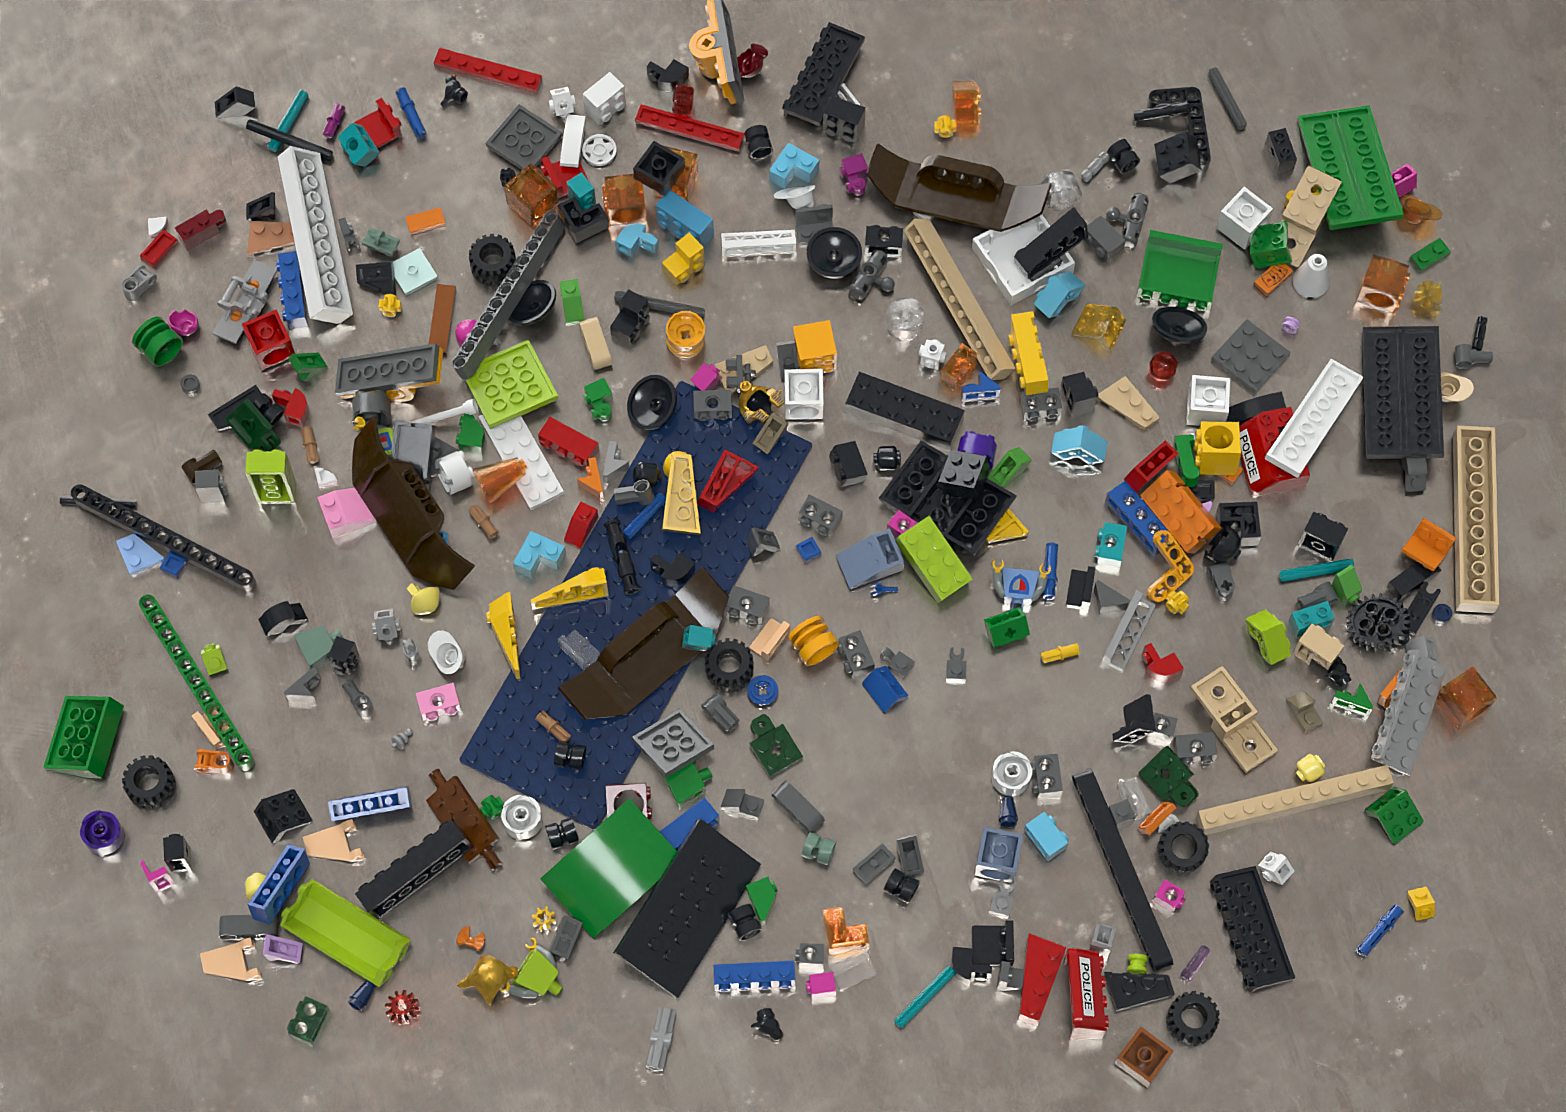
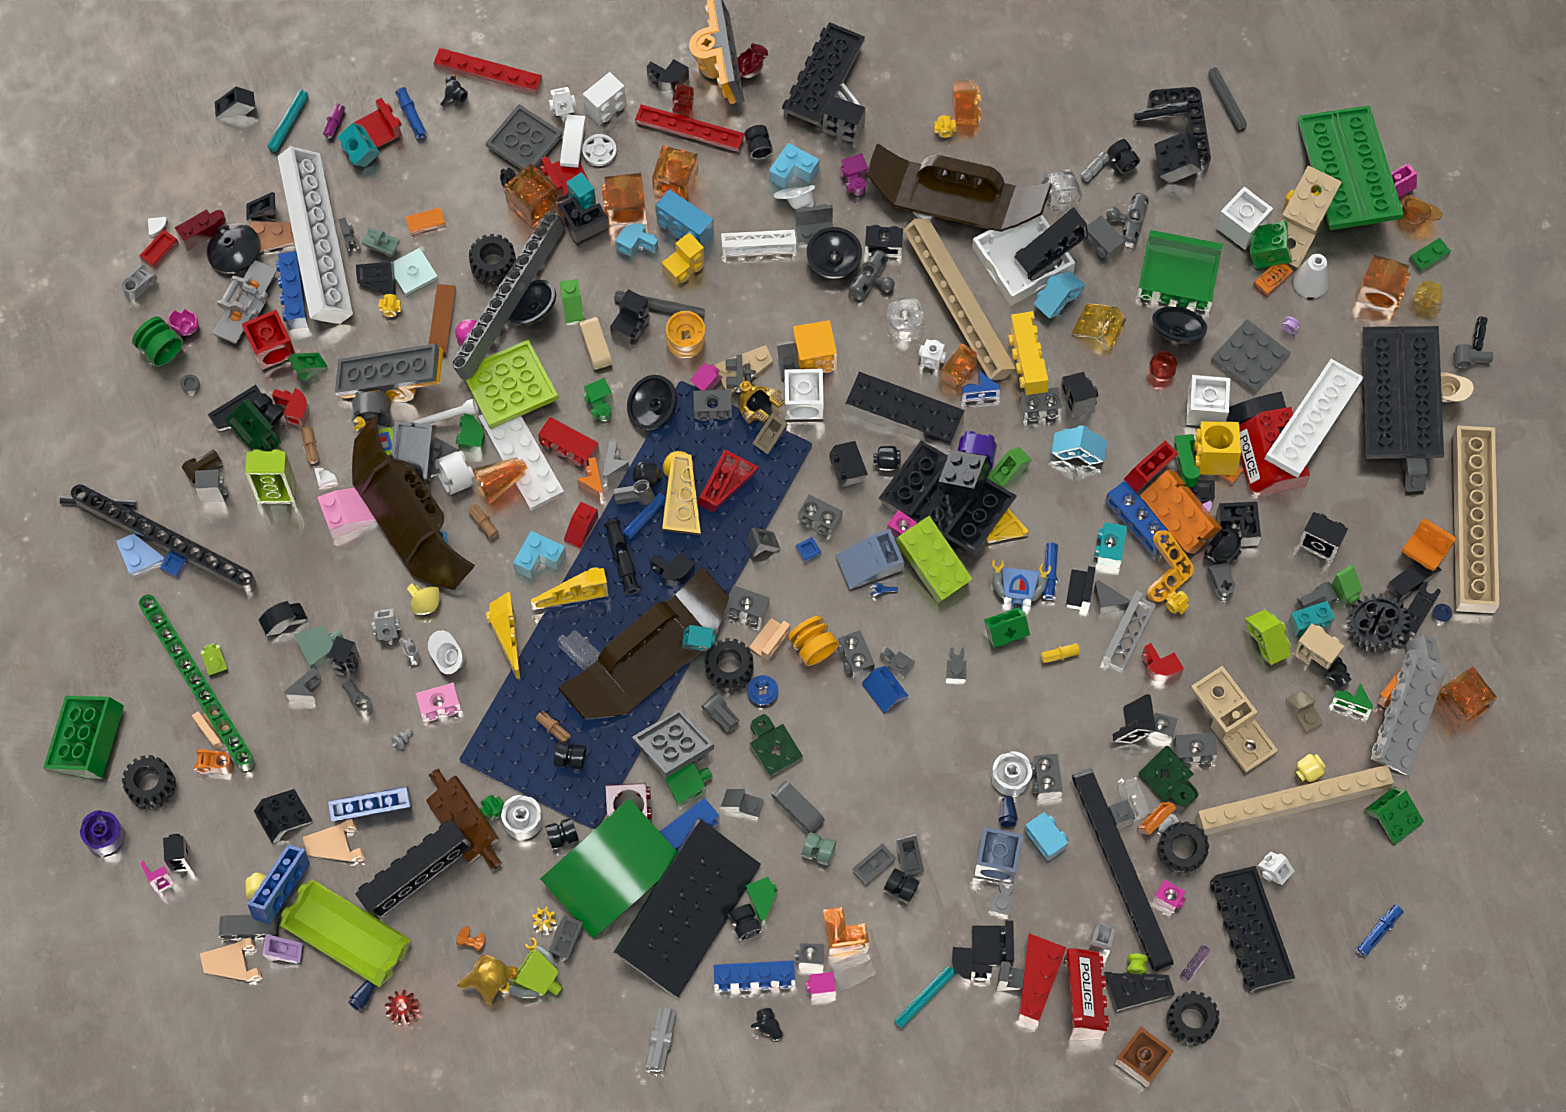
black axle [246,119,333,161] -> none
clear green brick [287,996,330,1047] -> none
black brick [633,141,685,196] -> none
tan wing [1096,376,1160,431] -> none
black brick [1265,128,1297,174] -> none
teal axle [1279,558,1354,582] -> none
yellow bracket [1407,887,1435,921] -> none
none -> black dish [207,223,260,274]

